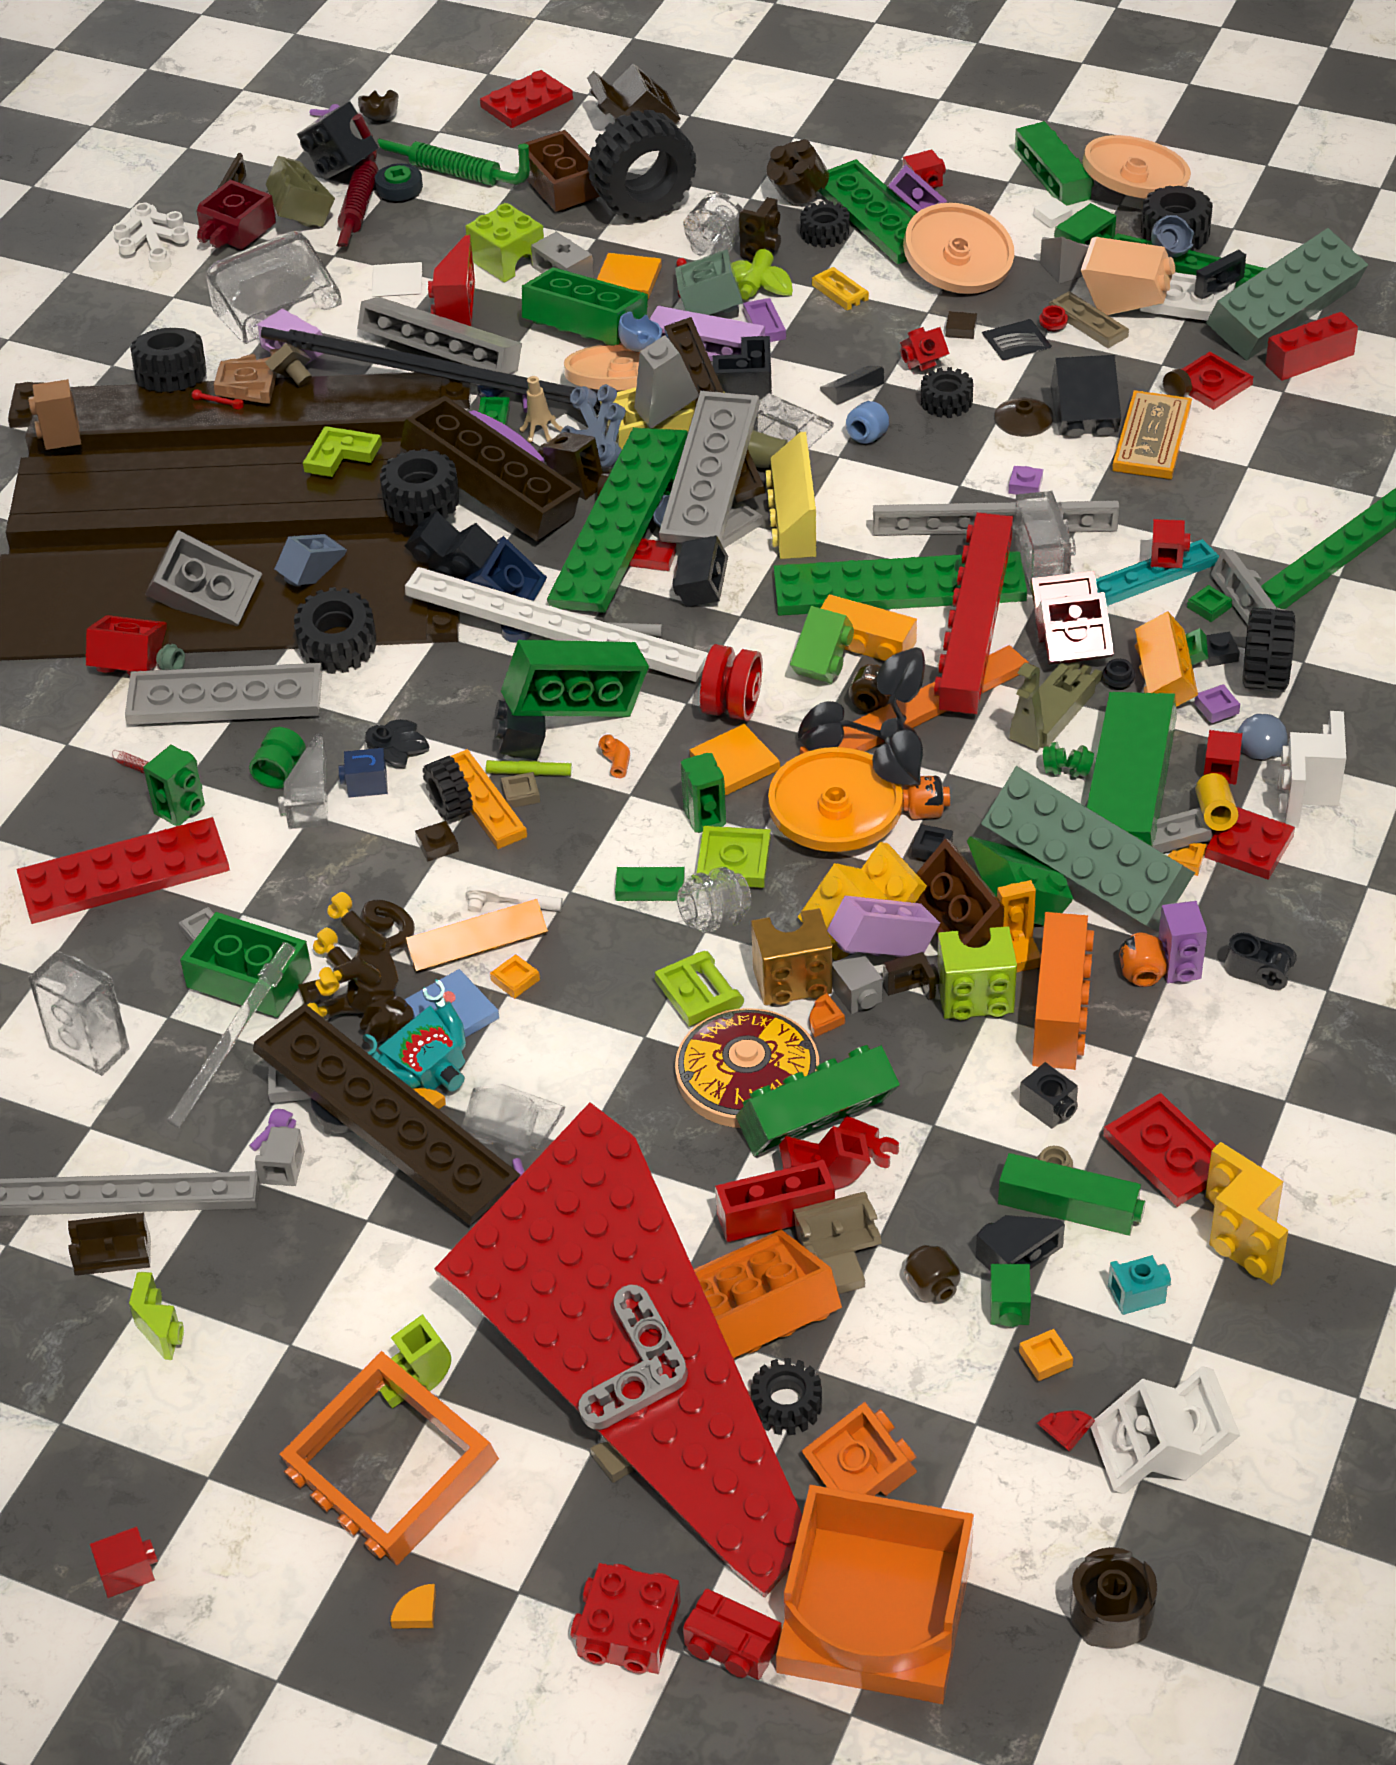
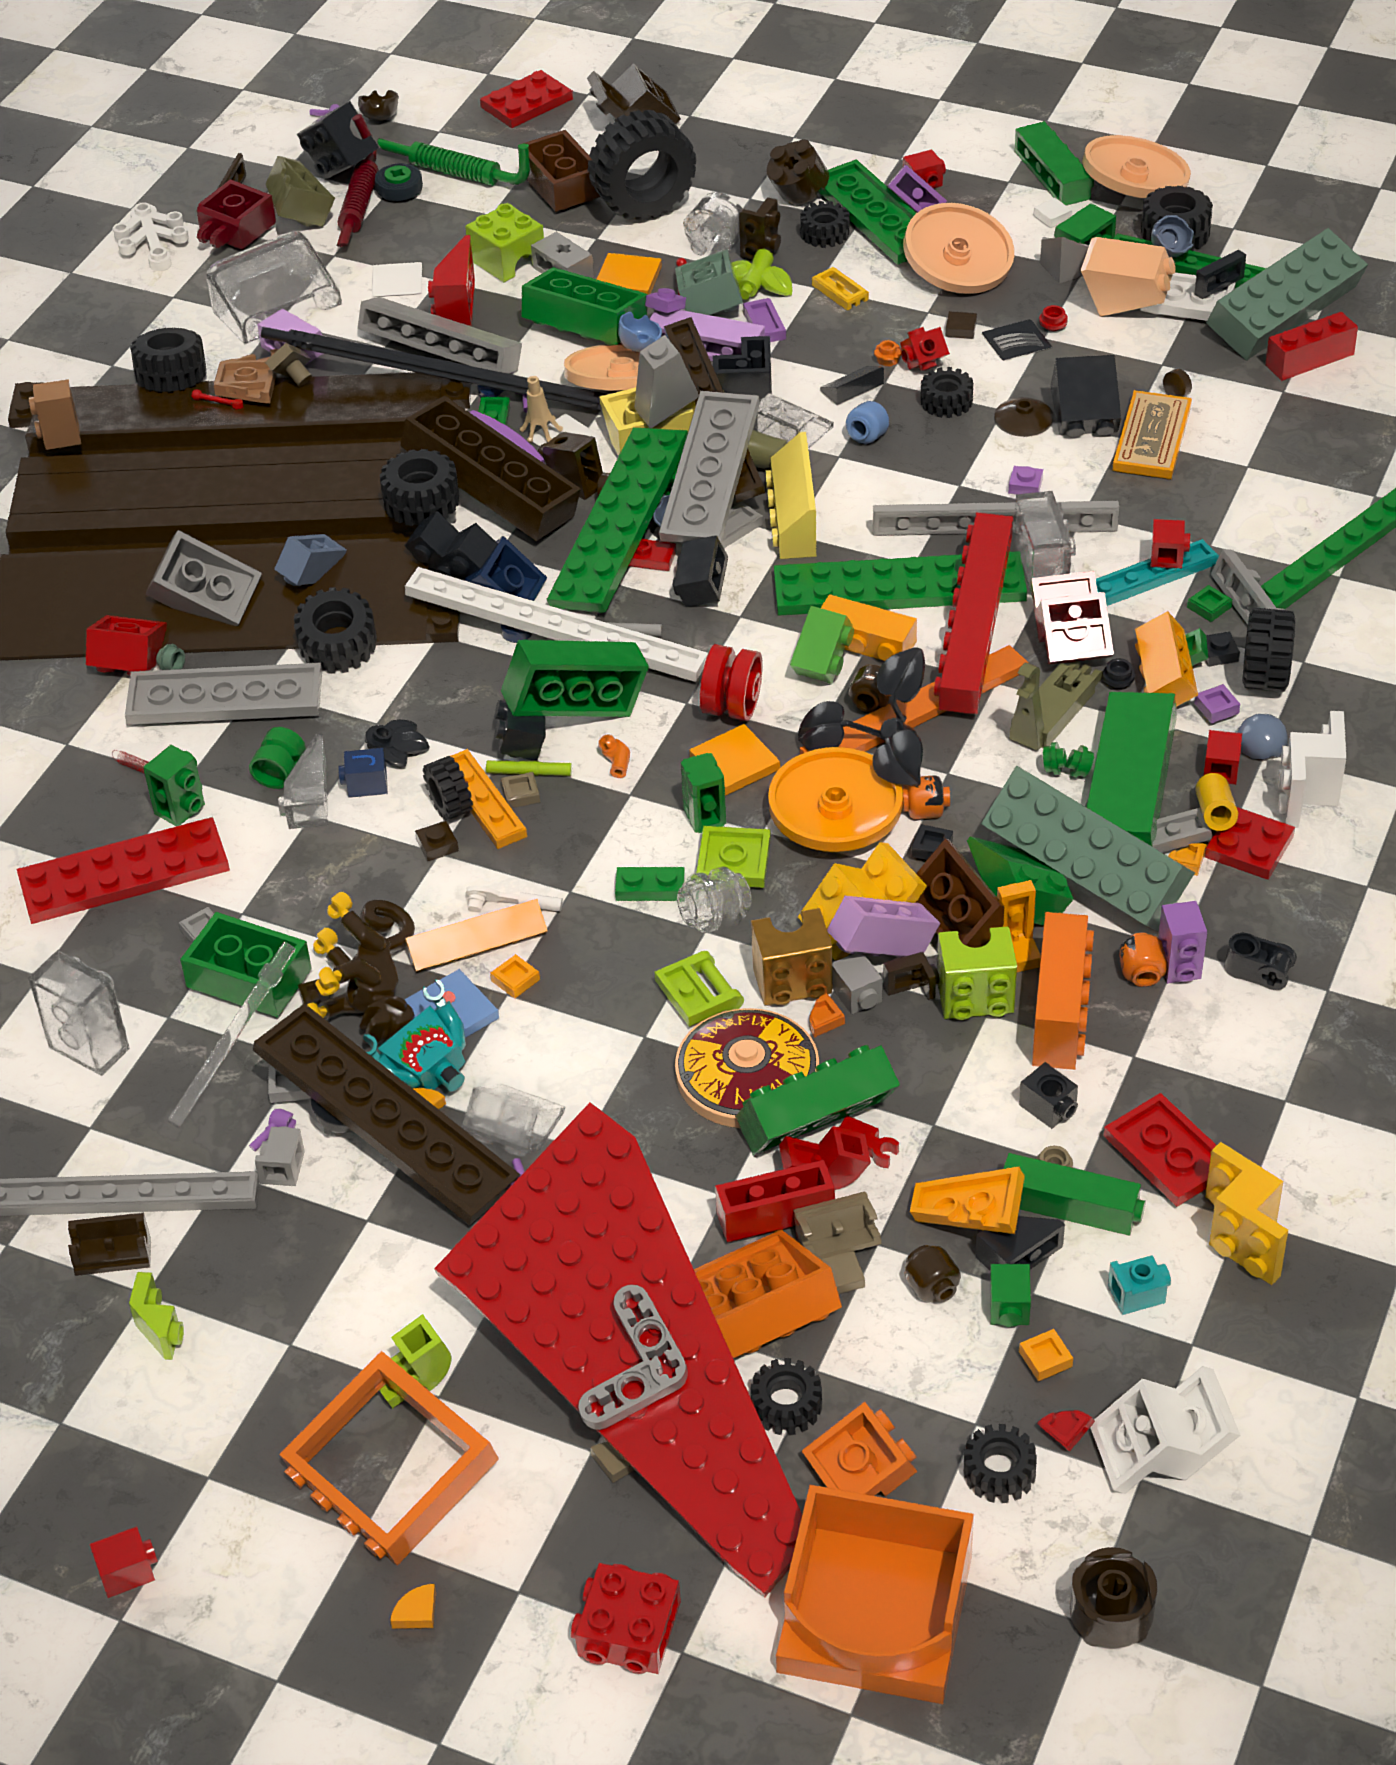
lime plate [303,426,382,477] -> none
sand blue plant [560,384,625,468] -> none
red brick [683,1588,782,1680] -> none
dark tan tile [1049,291,1129,349] -> none
red tile [1182,351,1254,410] -> none
none -> medium lavender plate [645,288,686,313]
none -> orange plate [874,340,901,366]
none -> light orange wing [910,1167,1025,1234]
none -> black tyre [963,1424,1037,1503]

